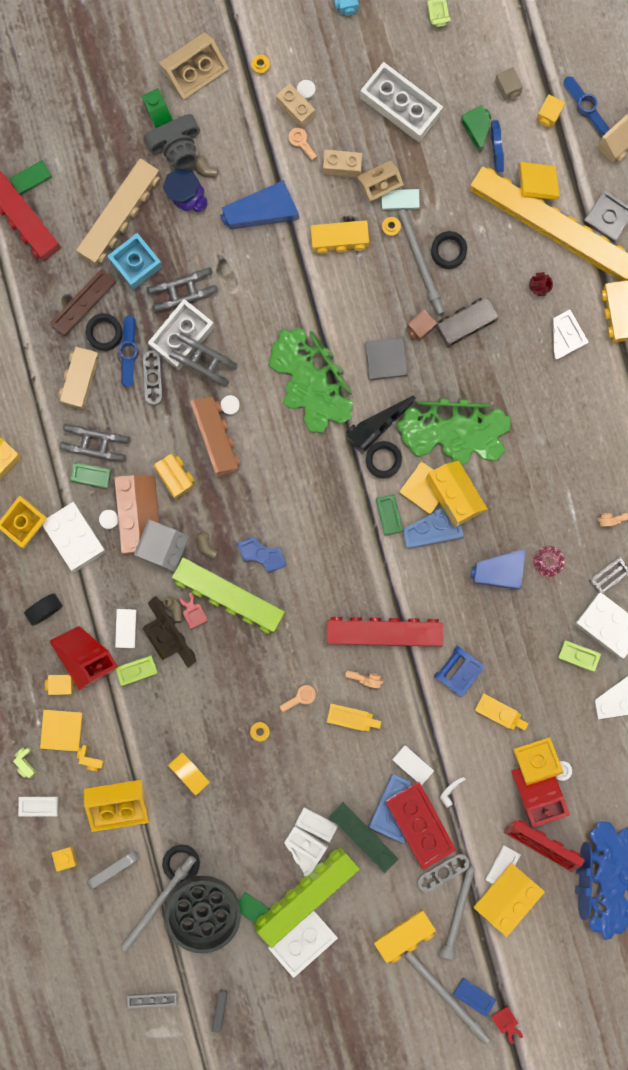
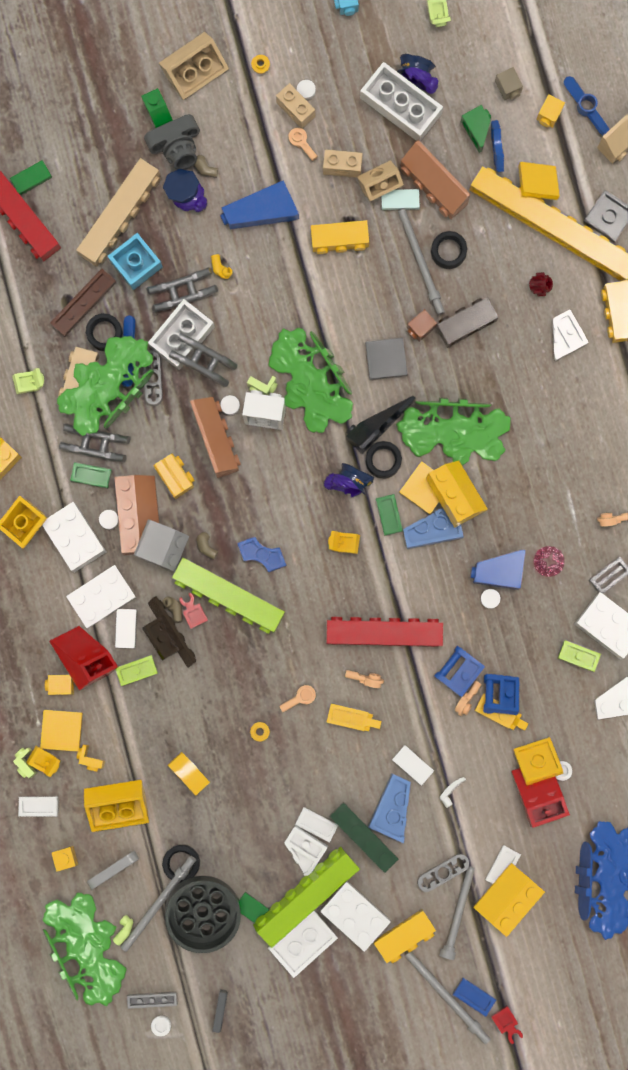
black tyre [24,593,63,626] -> none
yellow plate [382,217,401,236] -> none
red plate [385,782,456,870] -> none
red plate [504,820,585,872] -> none
none -> yellowish green bracket [12,368,44,394]
none -> yellow bracket [26,746,60,777]
none -> bright green plant [43,893,126,1006]
none -> bright green plant [57,336,154,436]
none -> white plate [66,565,136,629]
none -> yellowish green arm [113,915,134,946]
none -> white tile [151,1015,171,1036]
none -> yellow arm [211,254,232,279]
none -> white brick [242,390,286,430]
none -> yellowish green bracket [247,376,278,395]
none -> white brick [320,881,391,952]
none -> piece [324,463,374,498]
none -> yellow bracket [328,531,360,554]
none -> piece [397,54,439,94]
none -> nougat slope [400,140,470,220]
none -> light nougat plate [455,681,481,716]
none -> white tile [481,589,500,609]
none -> blue plate [483,674,519,715]

